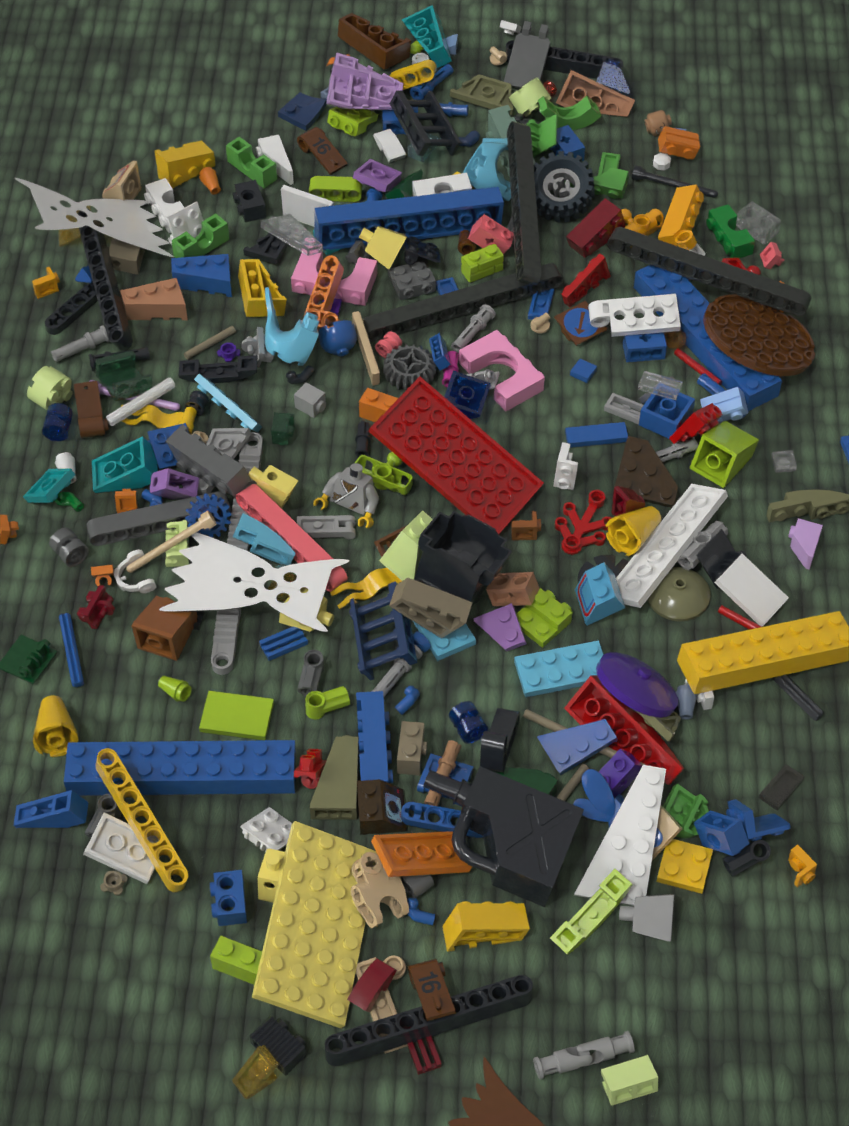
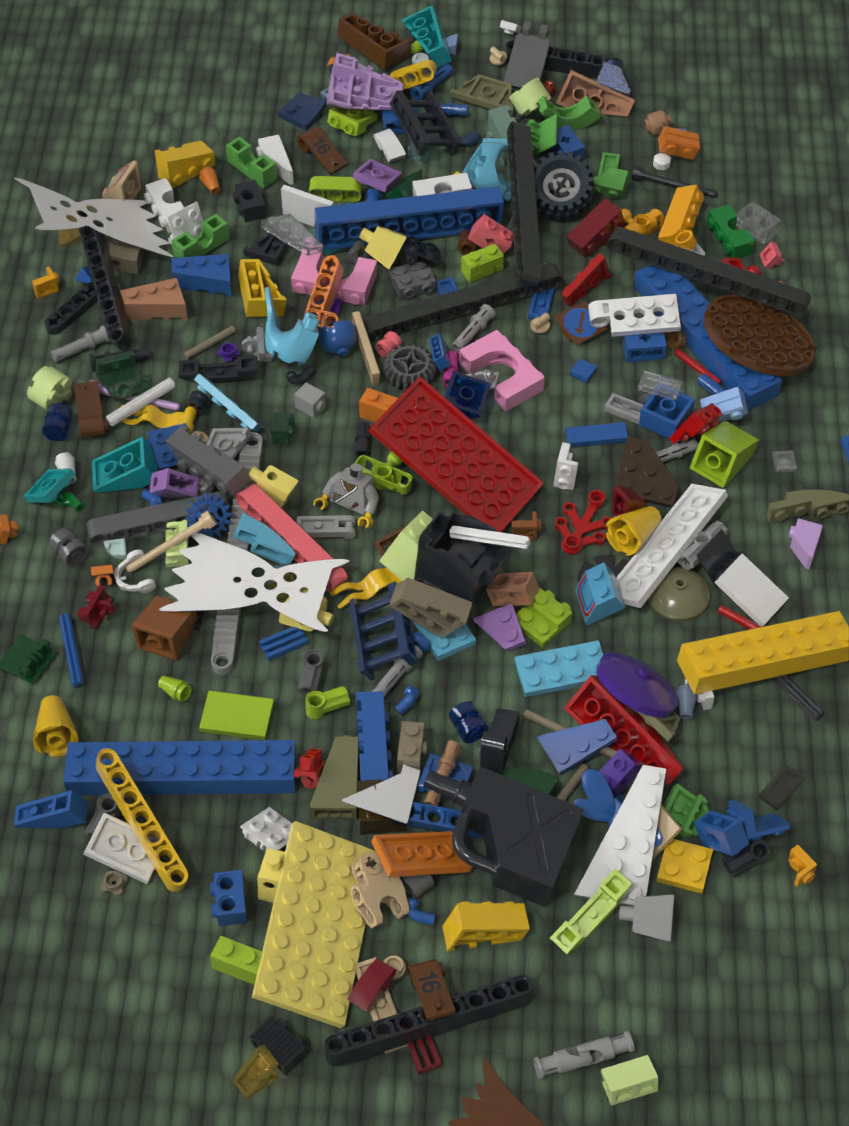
orange tile [115,489,138,513] -> none
none -> light aqua tile [104,538,127,559]
none -> white sticker [342,765,420,824]
none -> white axle [449,526,530,549]

